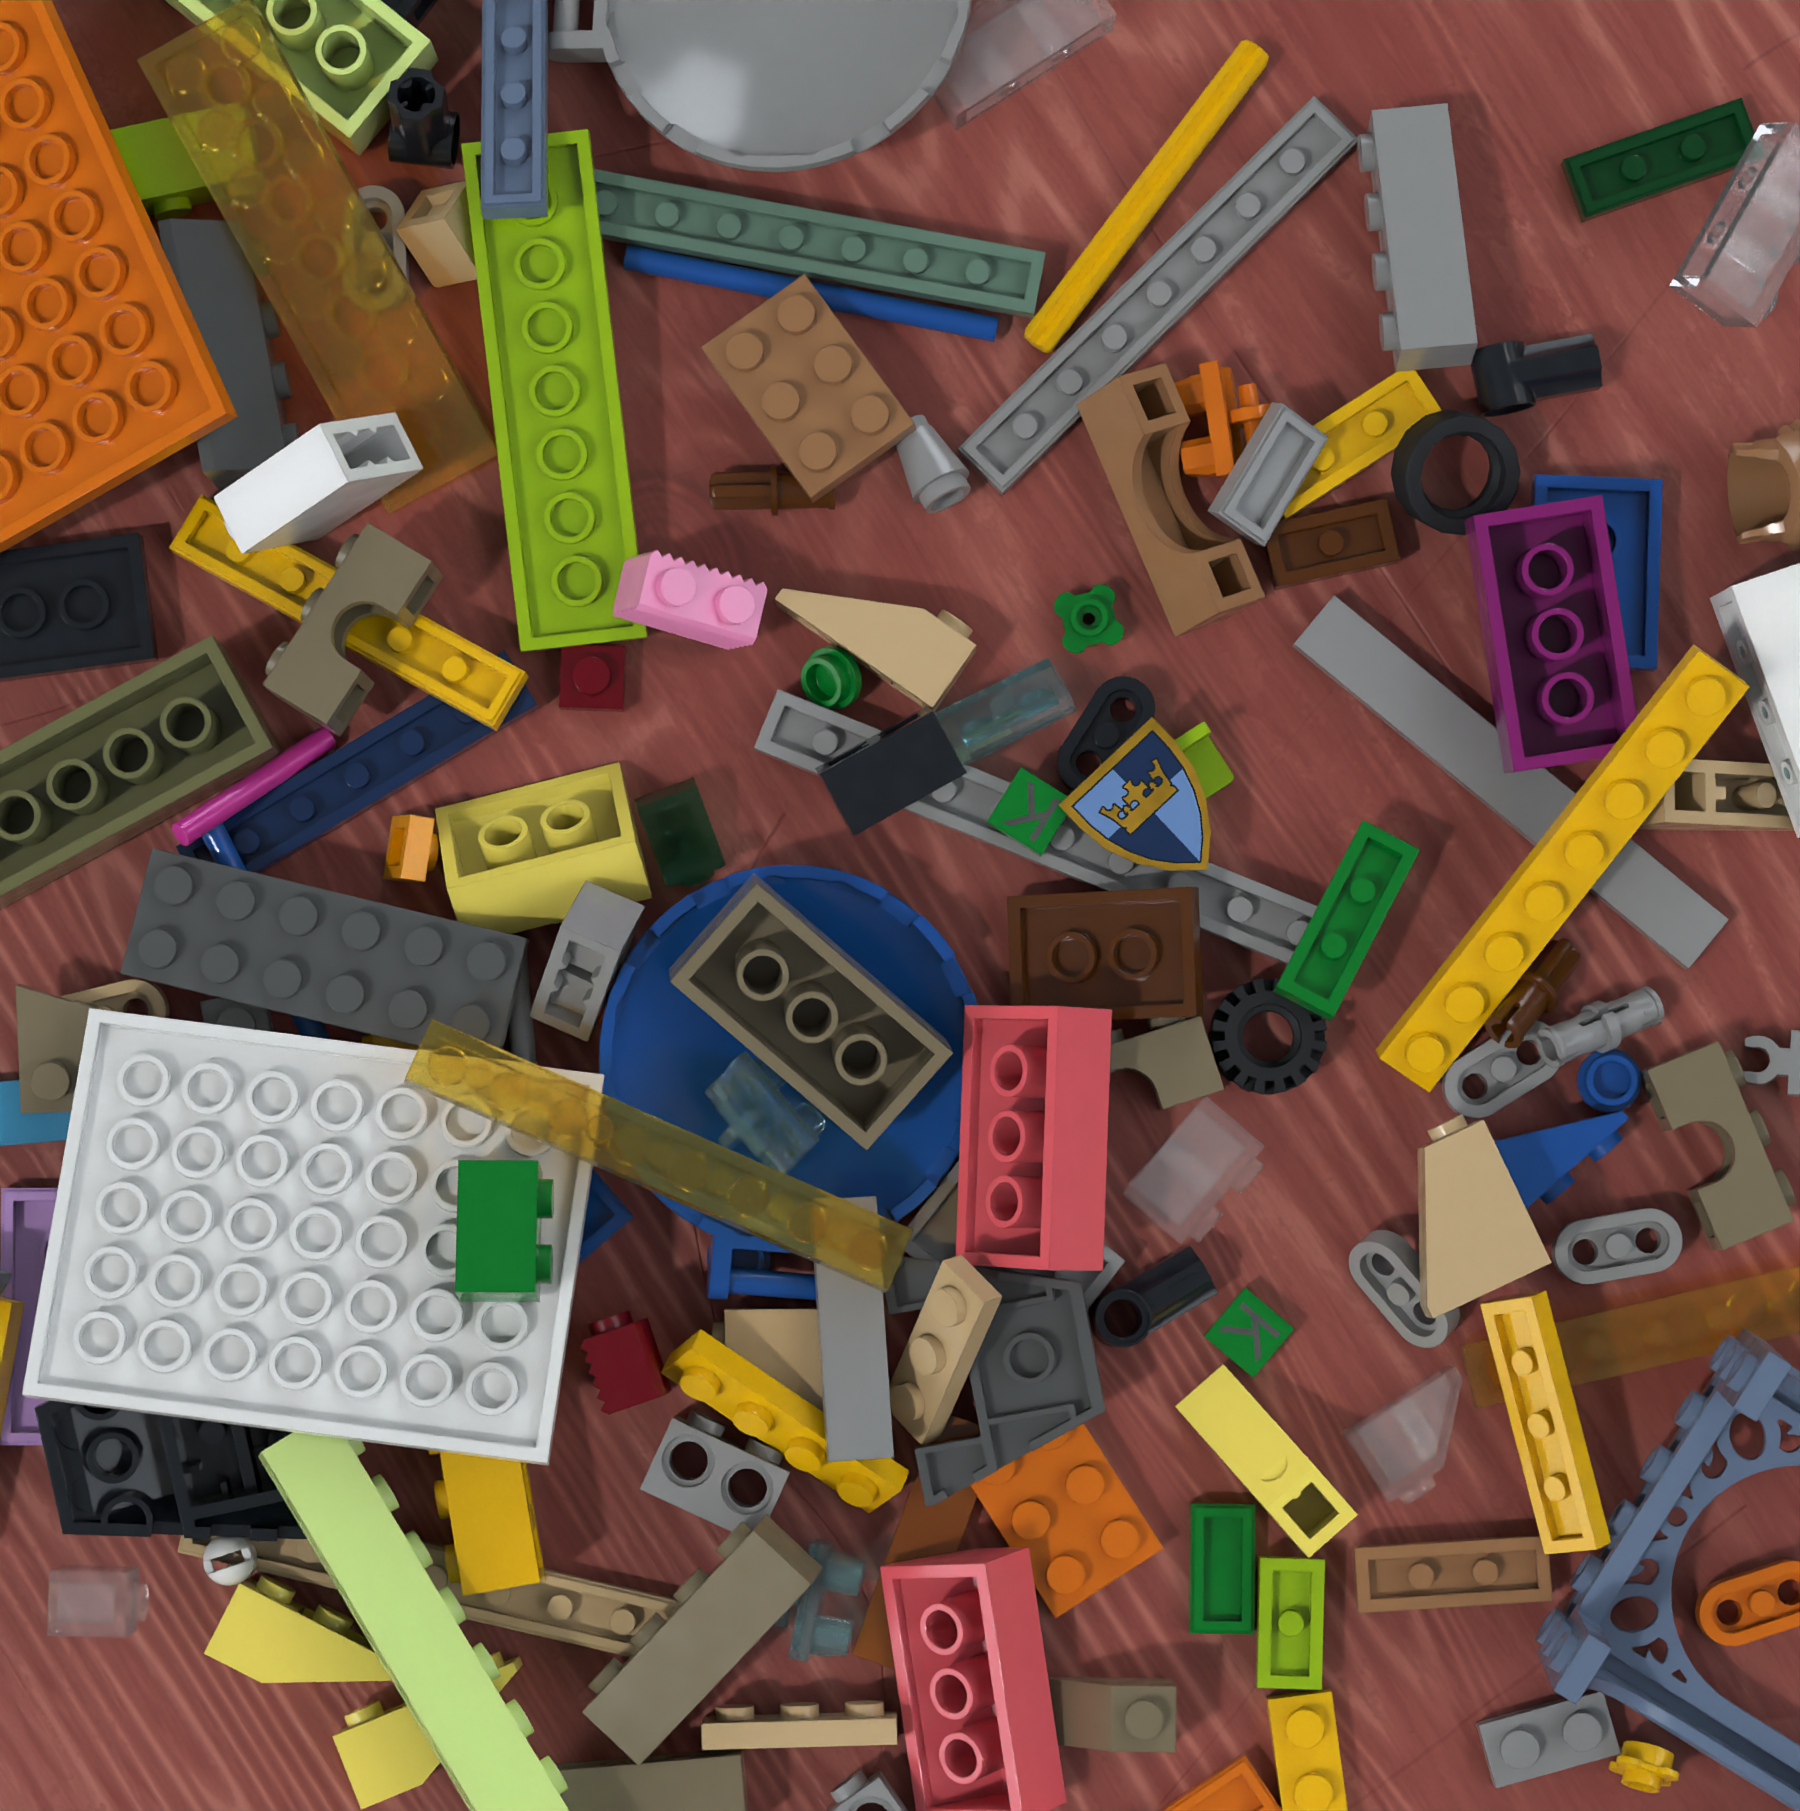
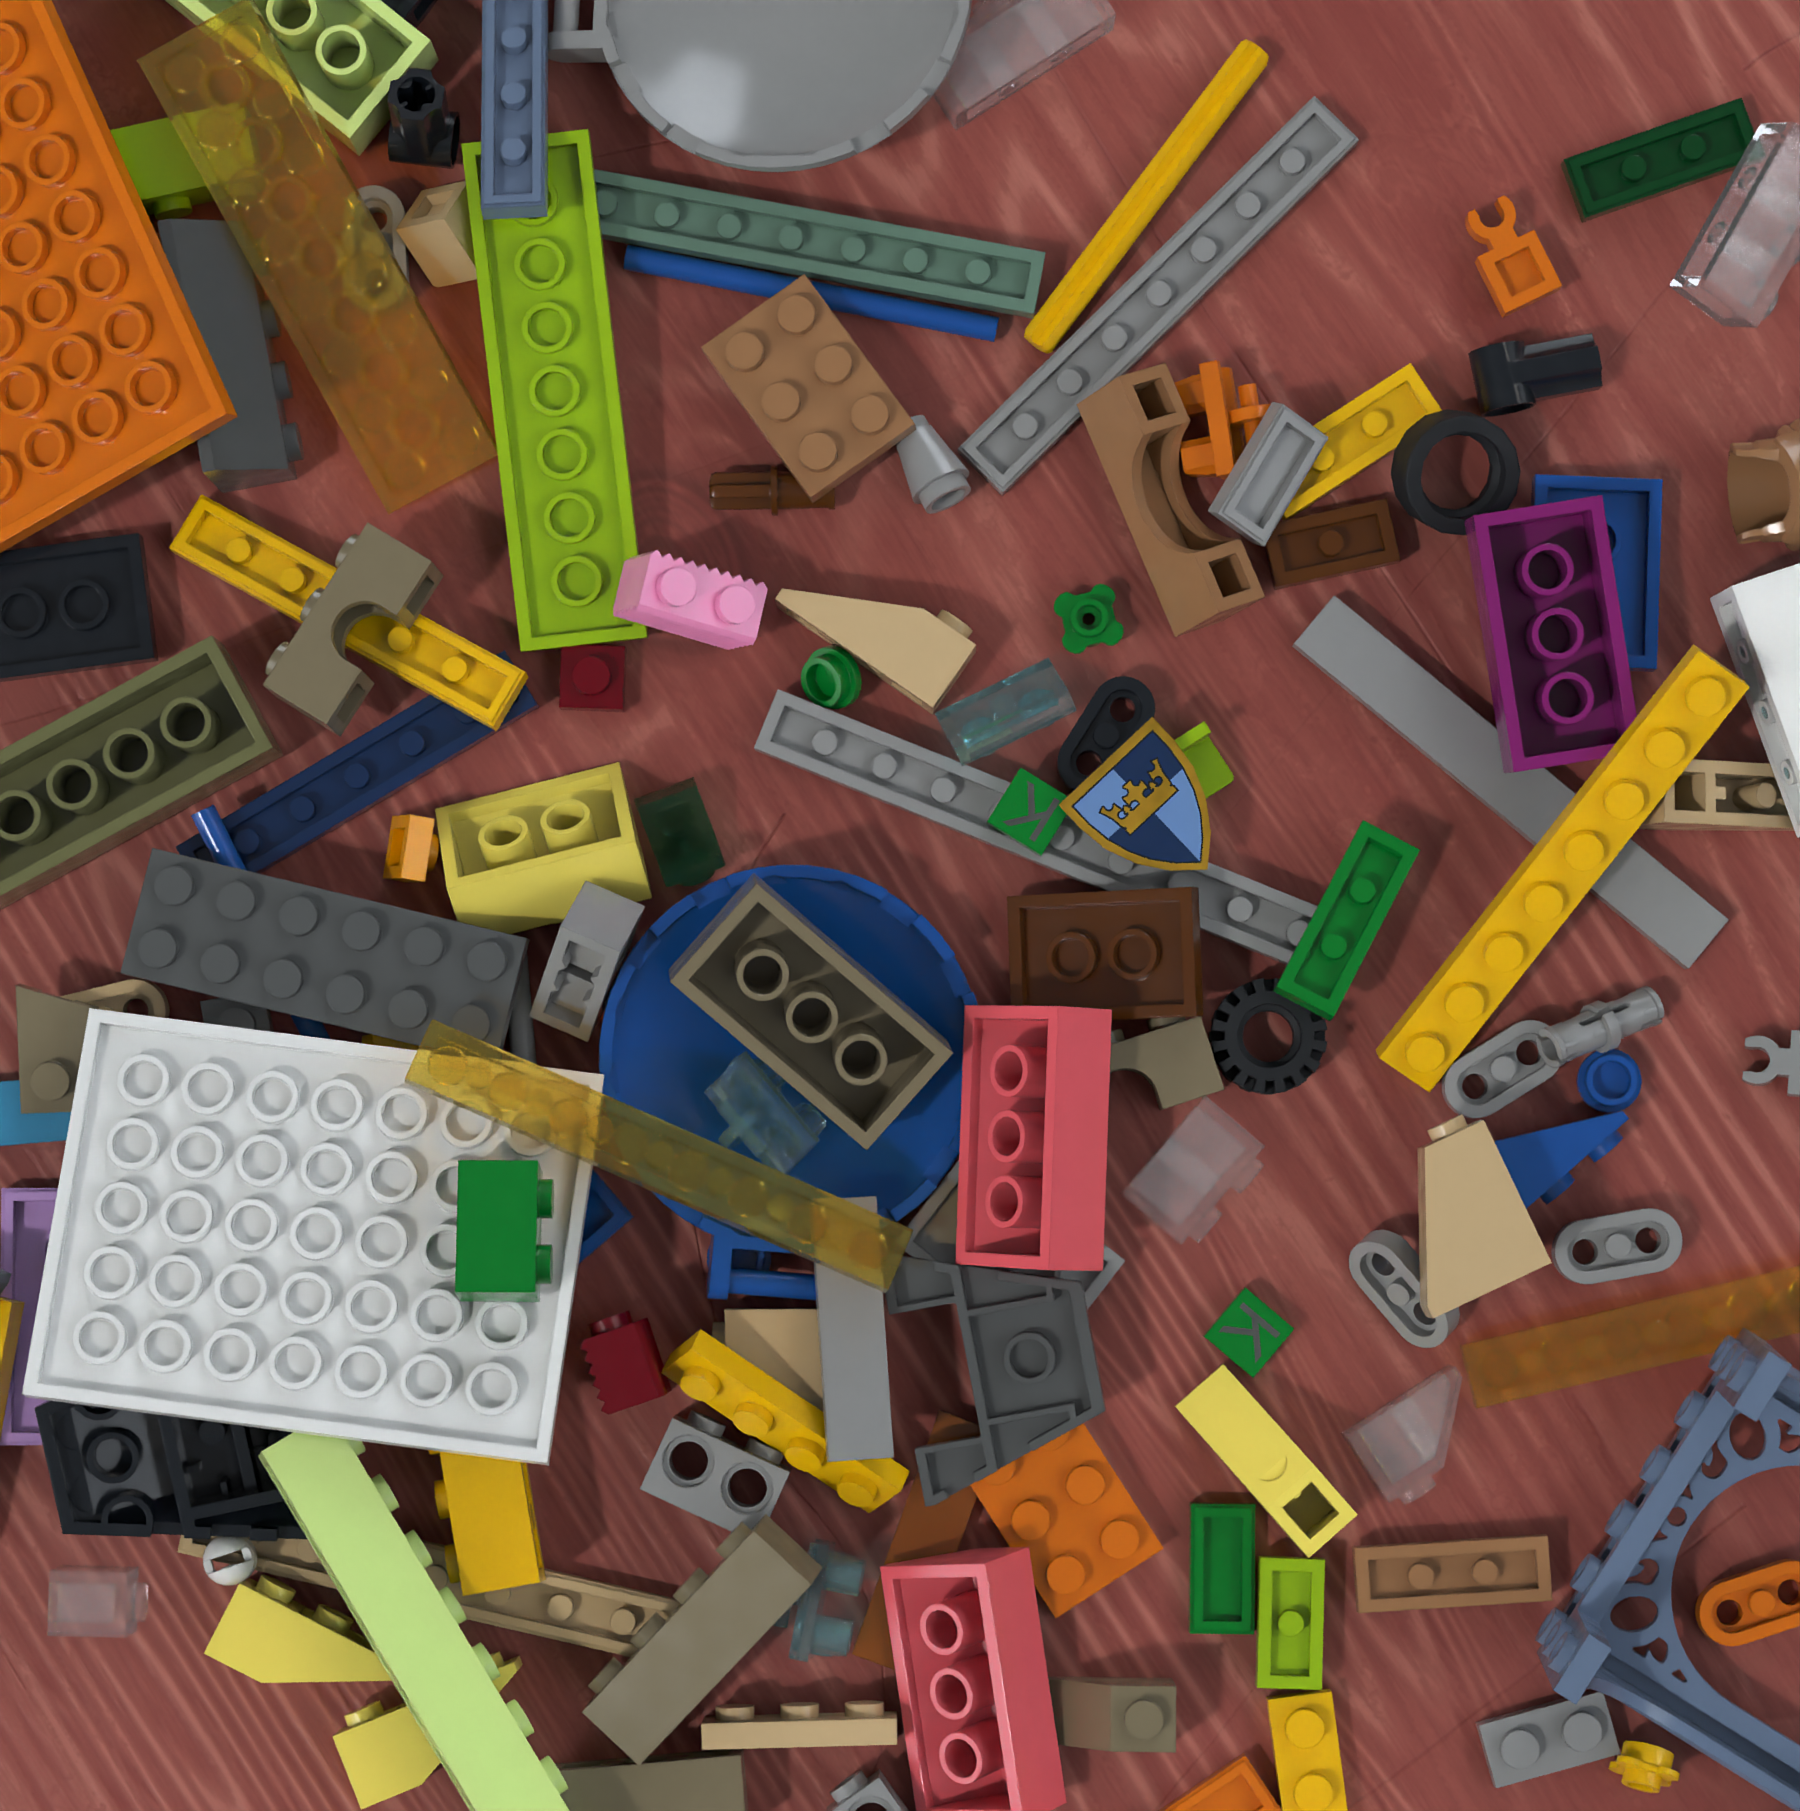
dark pink bar [172,727,336,846] -> none
white brick [214,412,424,554] -> none
black hinge [815,706,967,836] -> none
tan plate [889,1255,1003,1445] -> none
black piece [1089,1245,1218,1347] -> none
light grey brick [1357,103,1478,372] -> none
yellow plate [1480,1290,1611,1555] -> none
reddish brown axle [1485,938,1581,1049] -> none
dark tan arch [1640,1041,1796,1250] -> none
none -> orange plate [1465,195,1562,318]

